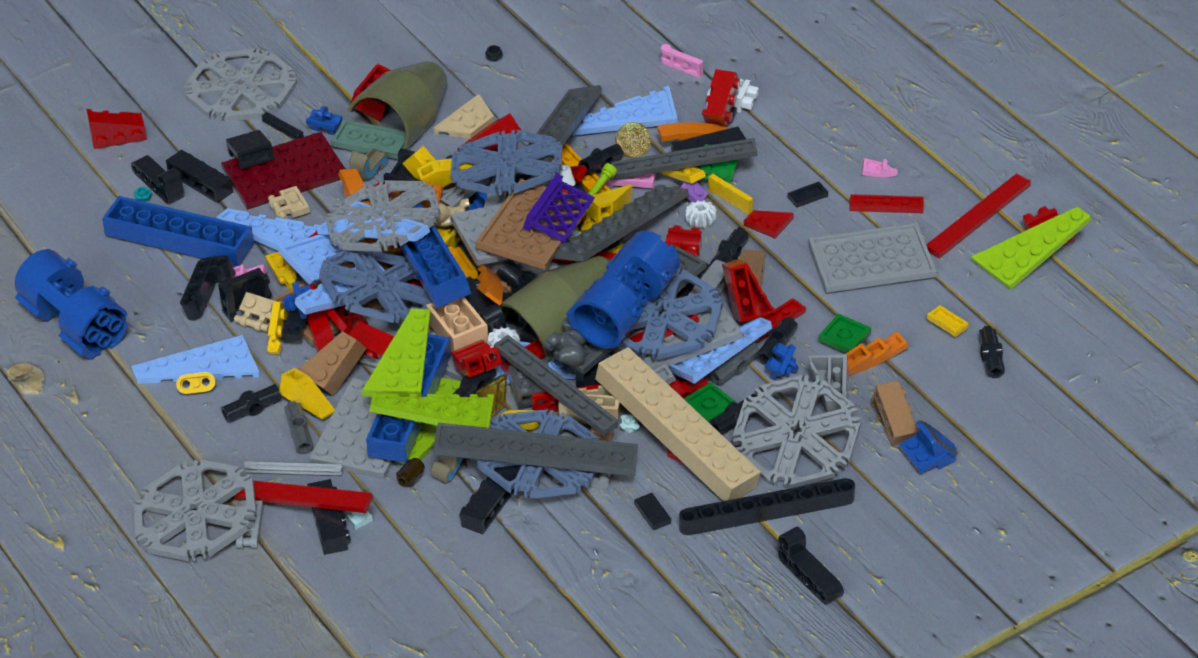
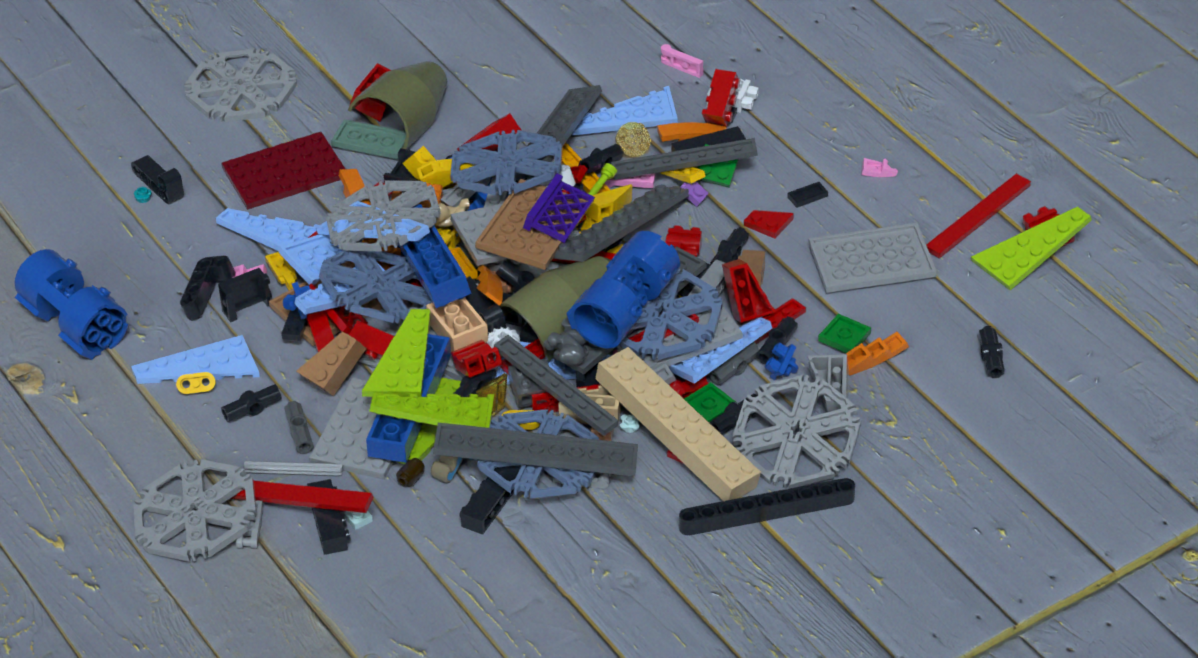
red wedge [86,109,147,149] -> none
blue brick [102,196,254,266] -> none
black brick [166,149,233,203] -> none
black panel [226,130,275,169] -> none
tan plate [234,292,277,332] -> none
black axle [261,112,304,139] -> none
yellow hinge [267,302,287,355] -> none
tan plate [268,186,310,219] -> none
yellow slope [279,368,335,420] -> none
blue hips [306,106,342,135] -> none
dark tan animal [349,148,388,180] -> none
tan wing [433,94,494,139] -> none
black plate [485,45,503,61] -> none
black tile [634,493,671,530] -> none
white gear [685,200,716,229] -> none
yellow tile [708,174,753,215] -> none
black beam [778,526,844,604] -> none
red tile [850,194,924,214] -> none
medium nougat wedge [870,380,917,446] -> none
blue piece [899,421,958,474] -> none
yellow plate [927,305,969,337] -> none

